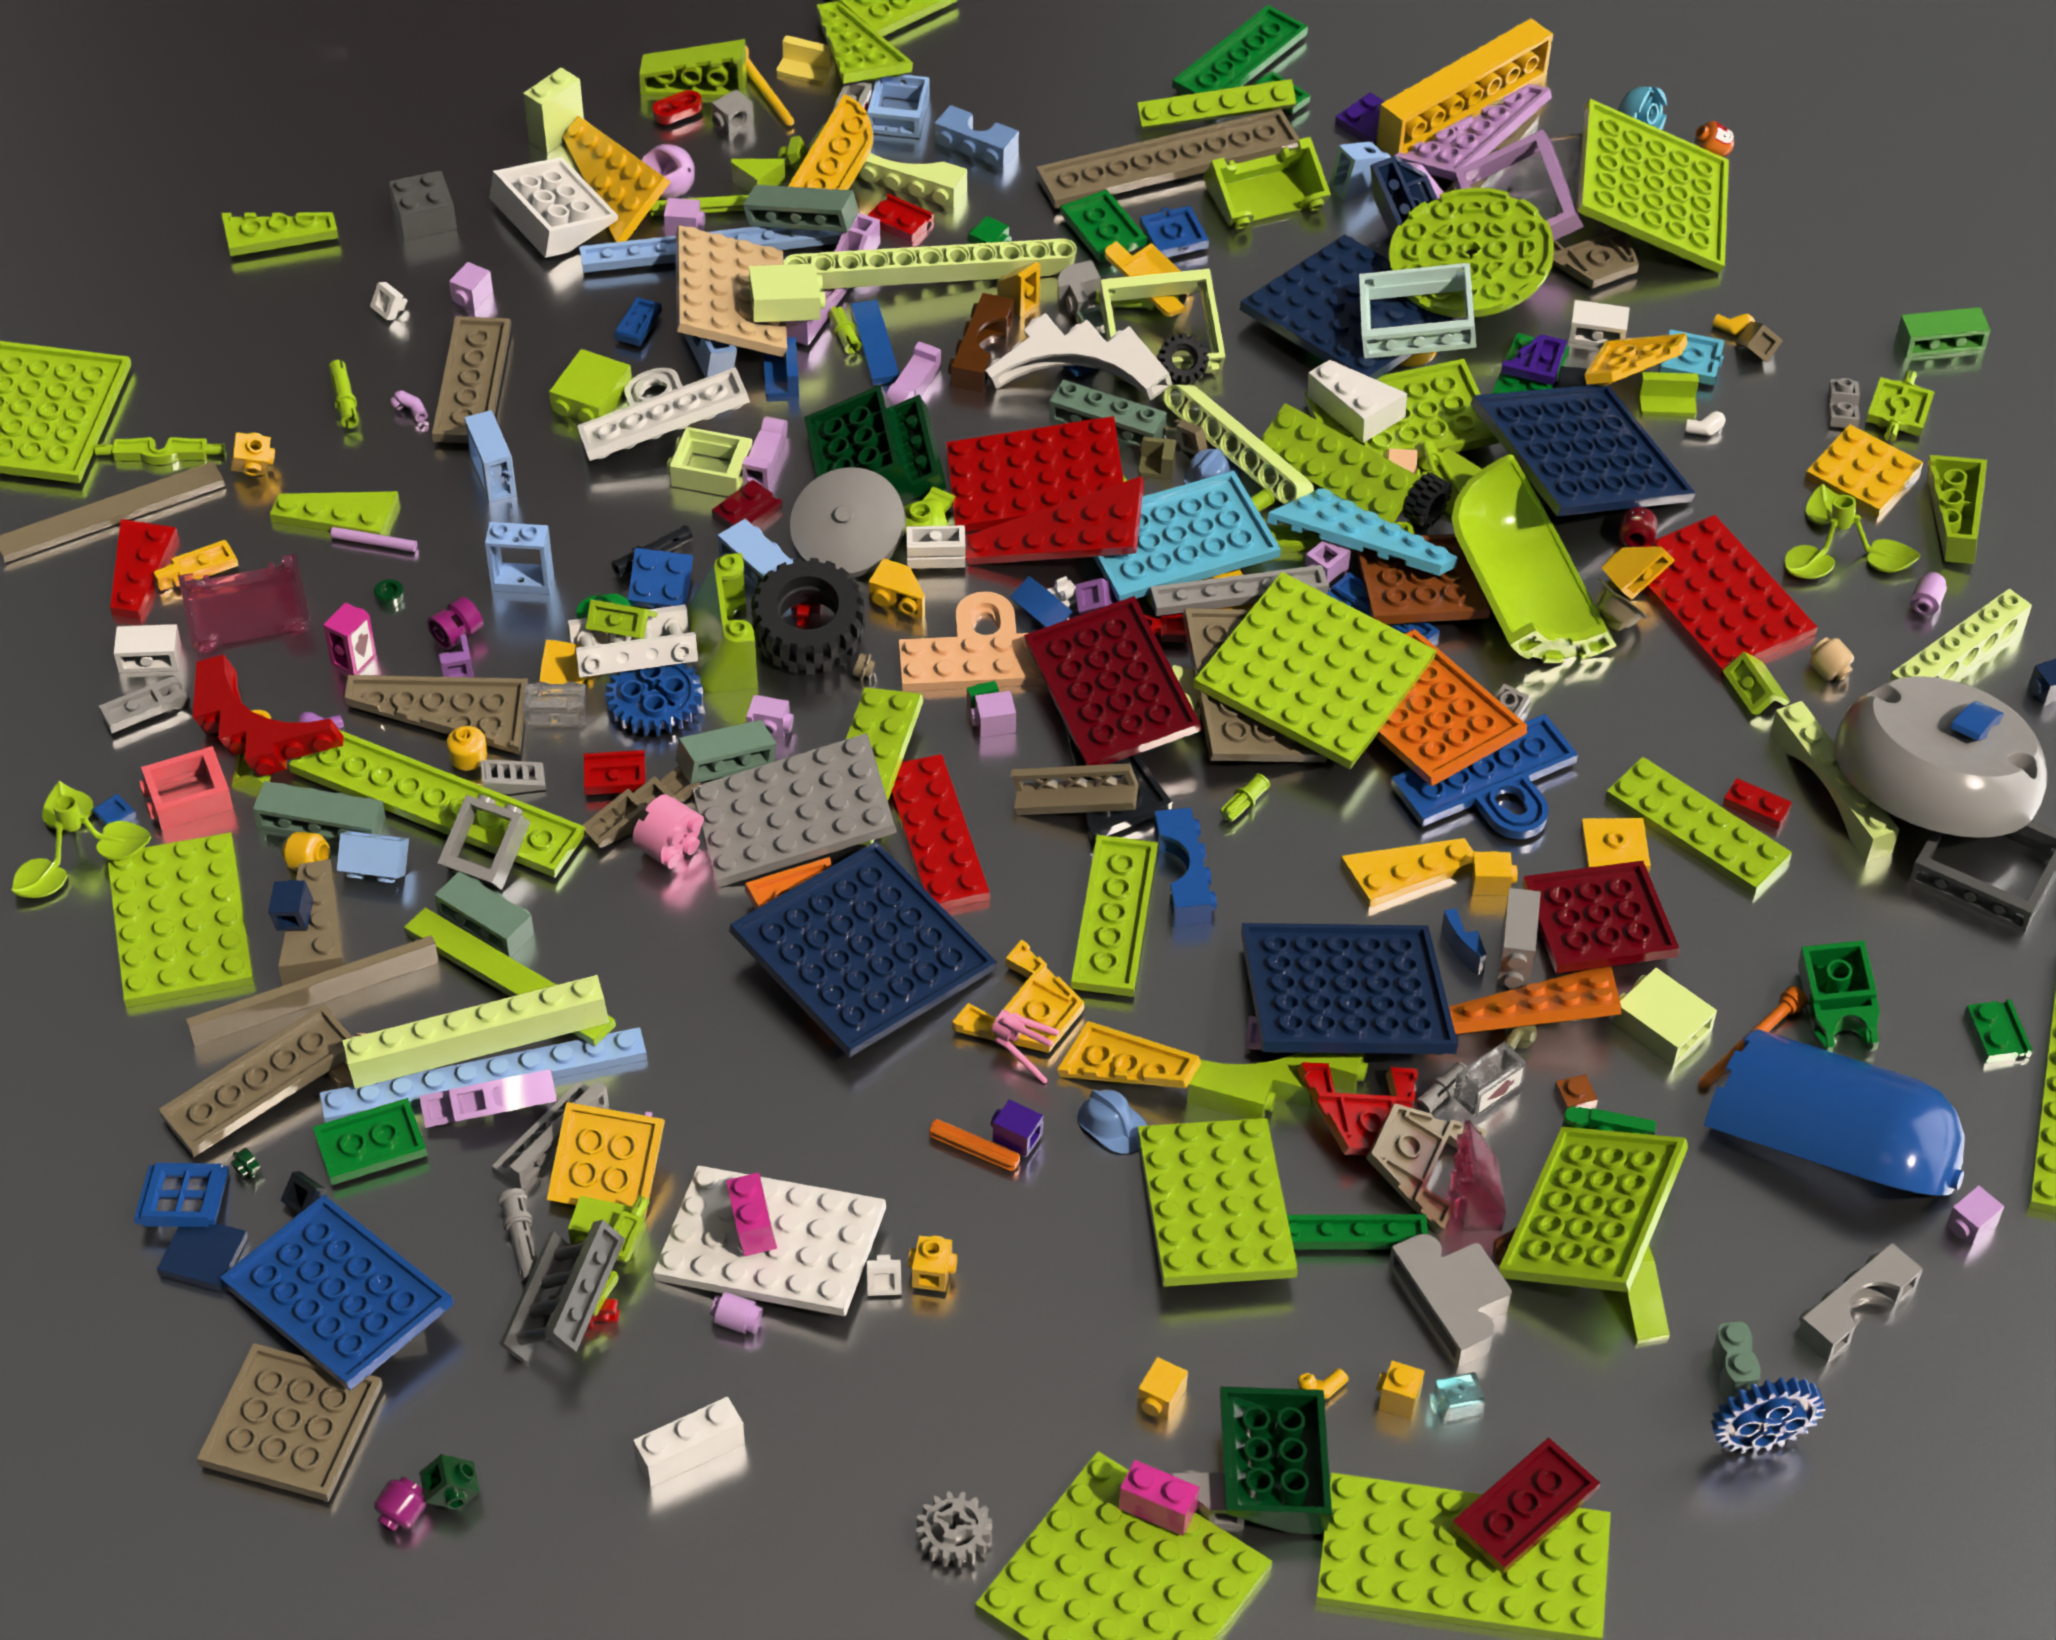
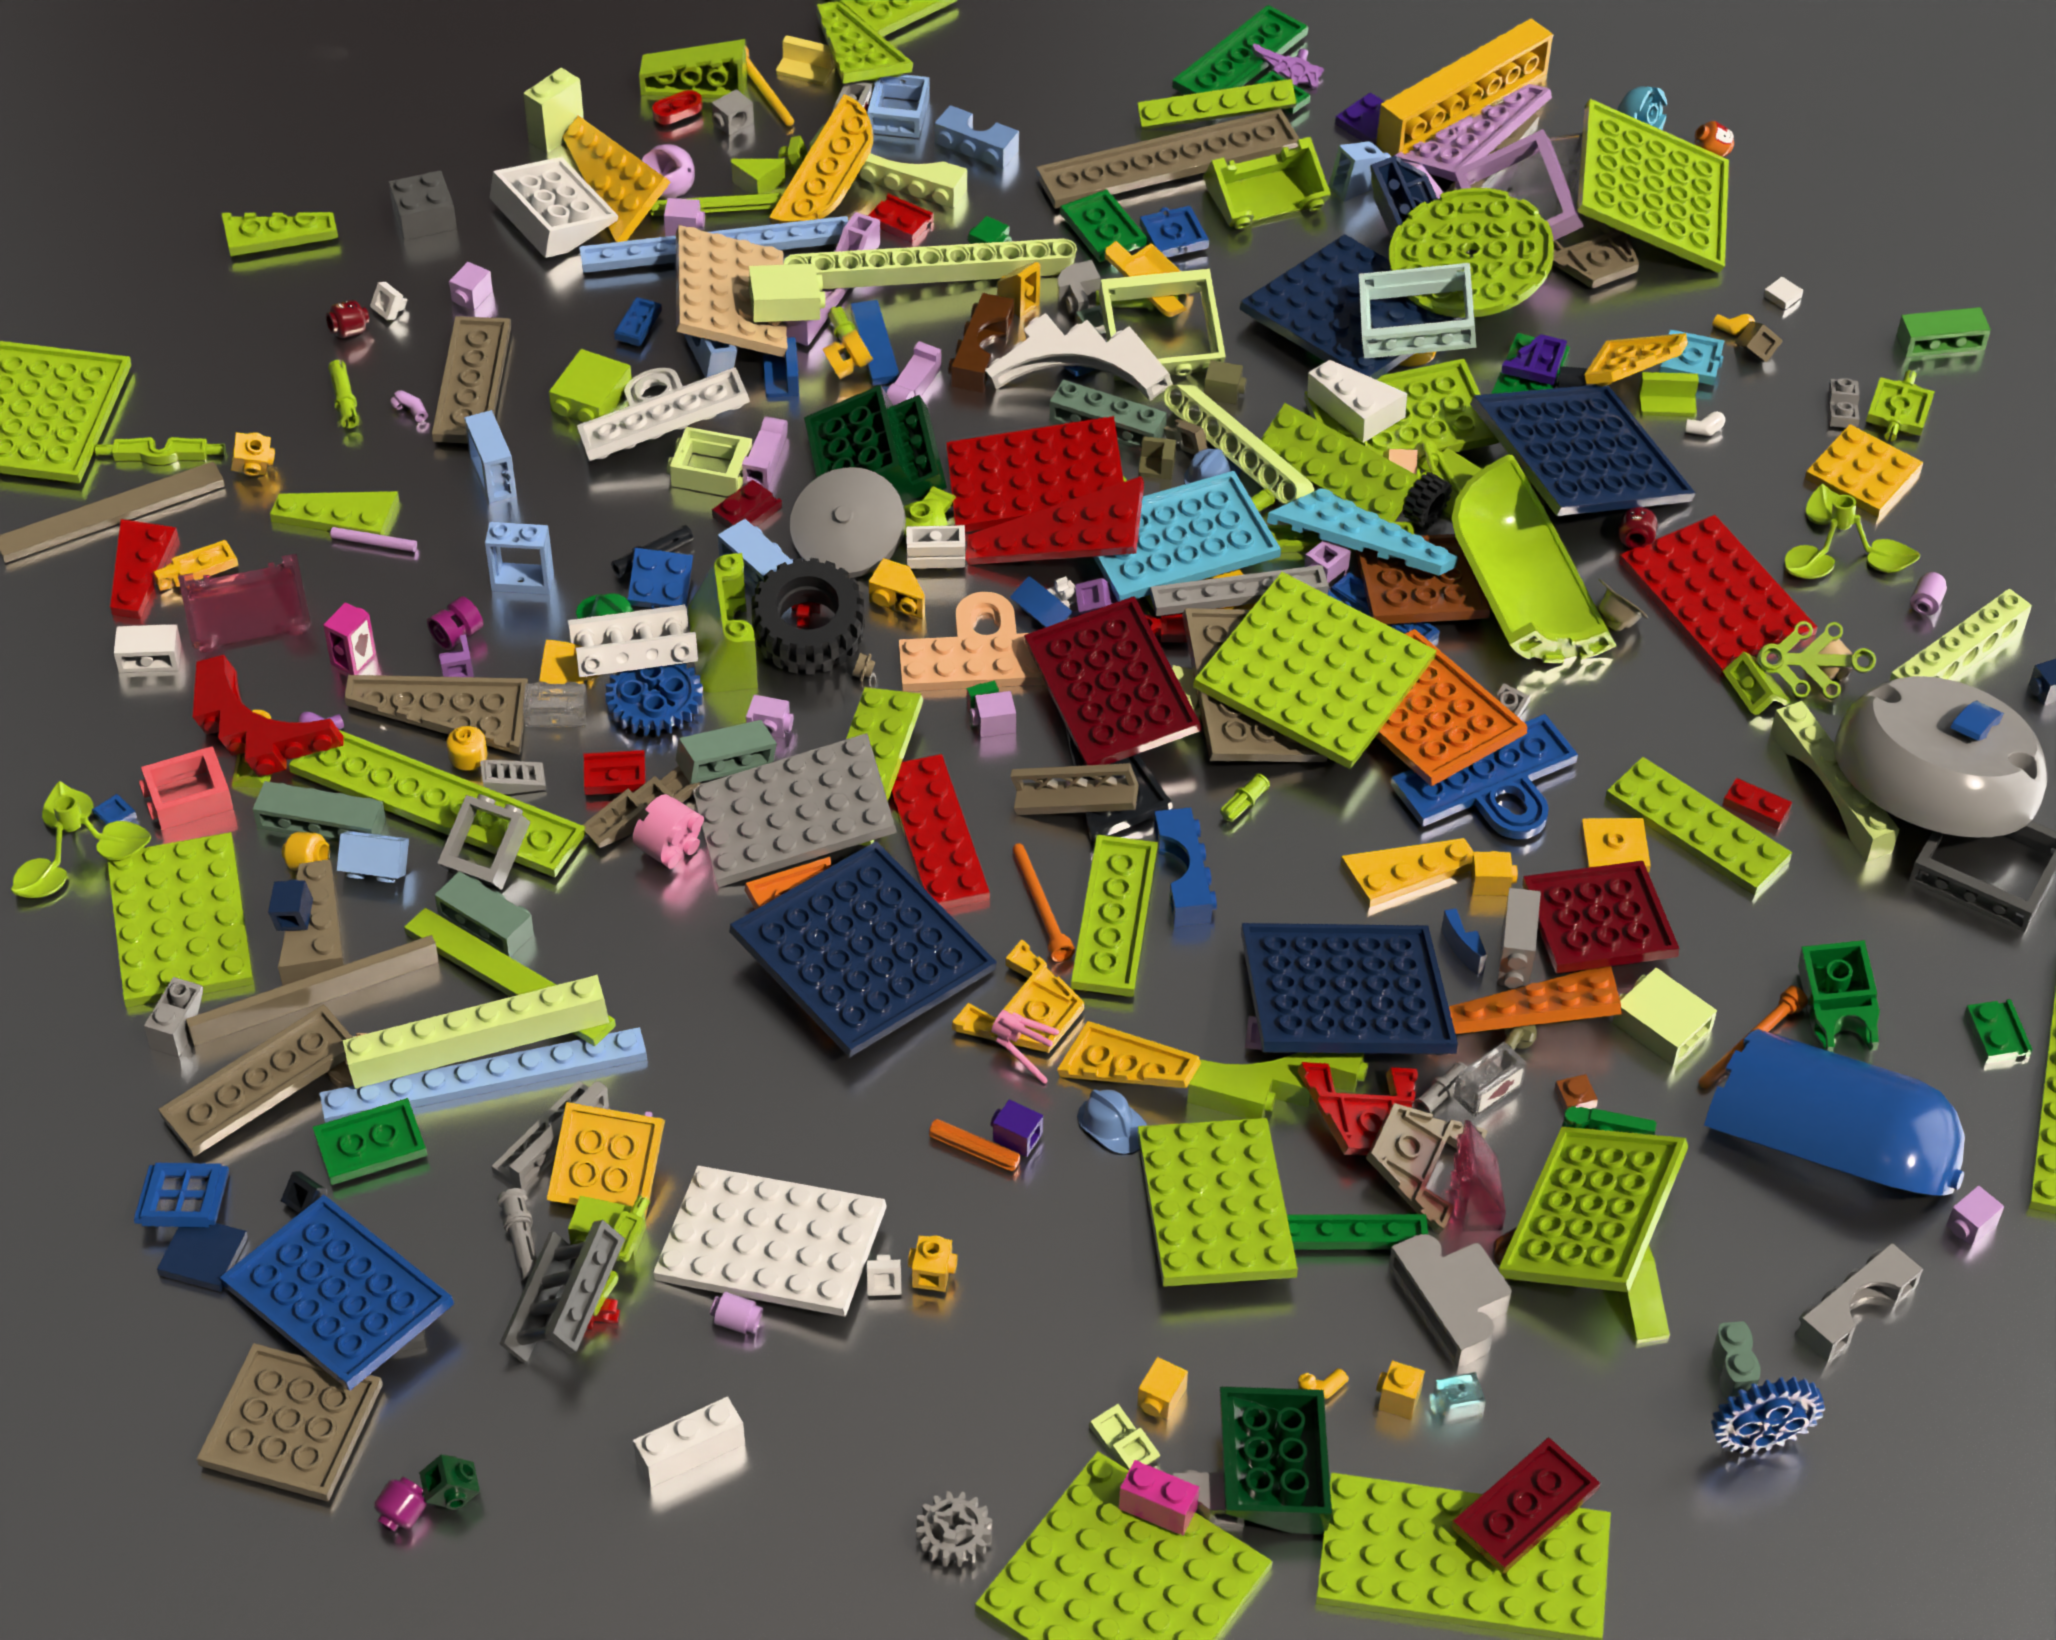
light grey plate [99,677,190,733] -> none
dark green plate [231,1147,261,1178] -> none
dark green tile [374,579,404,608] -> none
lavender slope [419,1069,557,1128] -> none
lime panel [585,600,658,639] -> none
dark pink brick [726,1172,777,1257] -> none
sand green brick [743,185,859,232] -> none
black tyre [1157,333,1209,385] -> none
white brick [1569,300,1630,347] -> none
yellow slope [1601,546,1675,600] -> none
lime wedge [1927,455,1987,564] -> none
none -> light grey slope [144,977,203,1057]
none -> dark red head [326,300,369,339]
none -> yellow wheel [822,329,873,380]
none -> orange piece [1012,843,1075,962]
none -> yellowish green slope [1088,1404,1161,1470]
none -> olive brick [1204,360,1247,405]
none -> medium lavender piece [1251,43,1324,89]
none -> lime plant [1757,621,1876,700]
none -> white tile [1764,277,1803,310]

